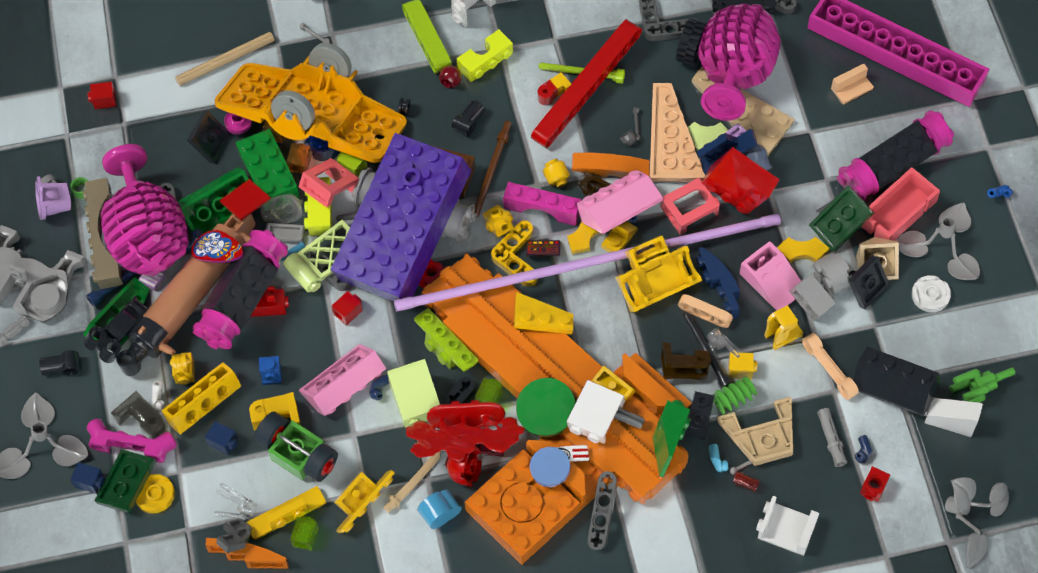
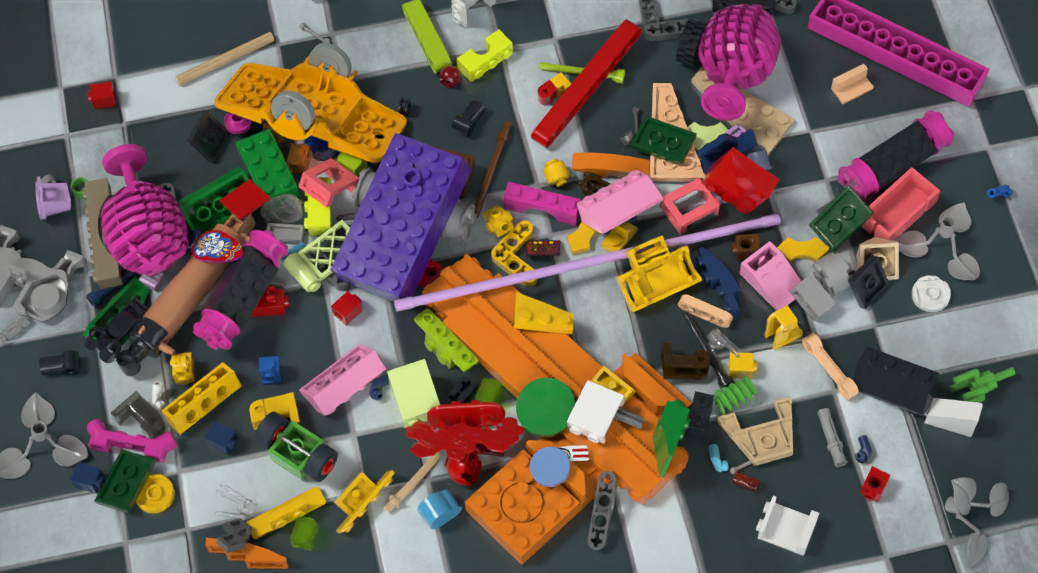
none -> dark green tile [631,116,697,166]
none -> reddish brown brick [731,234,761,261]

